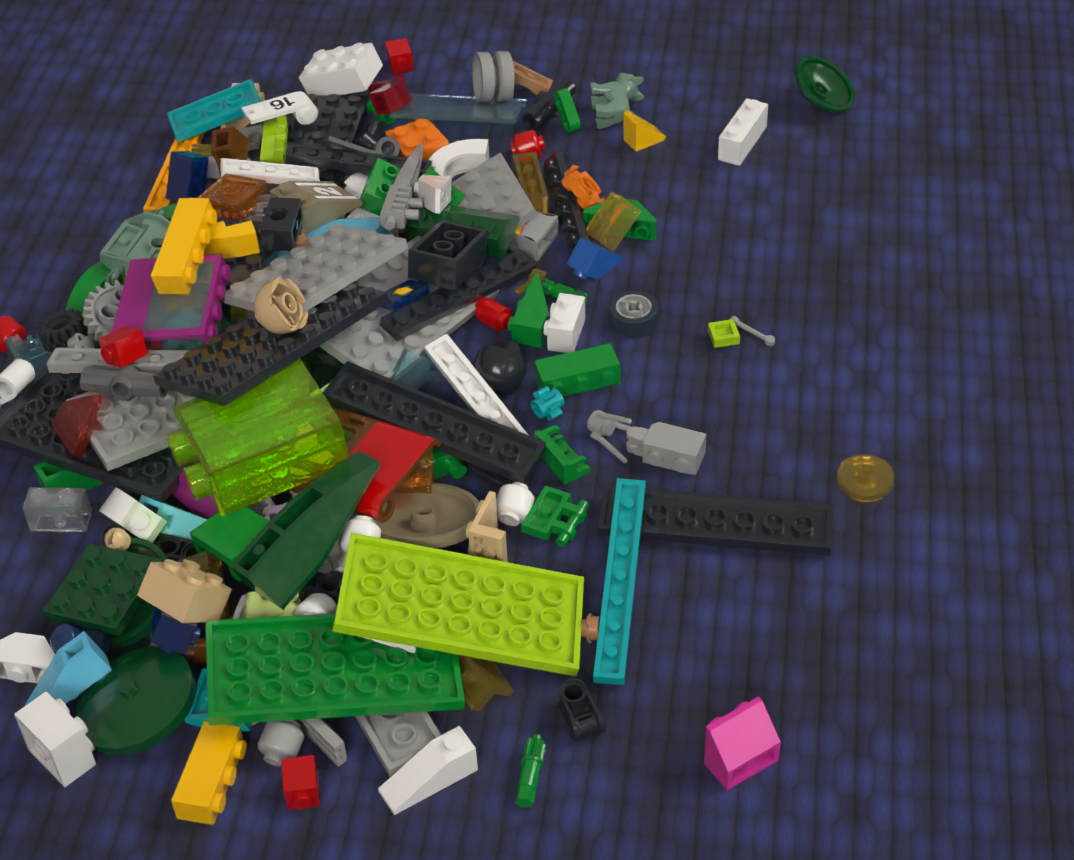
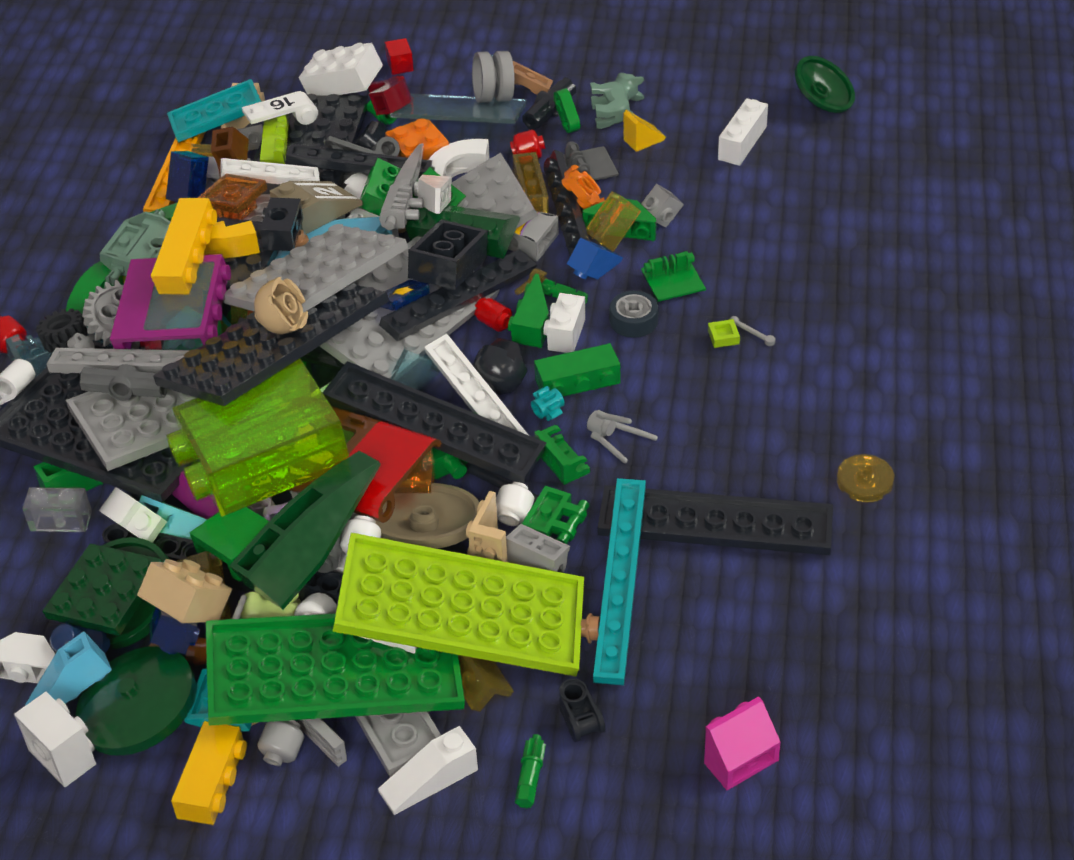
clear red slope [51,395,102,456] -> none
red brick [98,326,148,368] -> none
tan hinge [104,528,131,551] -> none
red brick [282,755,320,810] -> none
light grey hinge [626,422,706,476] -> none
none -> light grey hinge [506,524,570,572]
none -> dark grey hinge [563,141,619,180]
none -> light grey brick [641,184,684,227]
none -> green hinge [641,251,706,301]

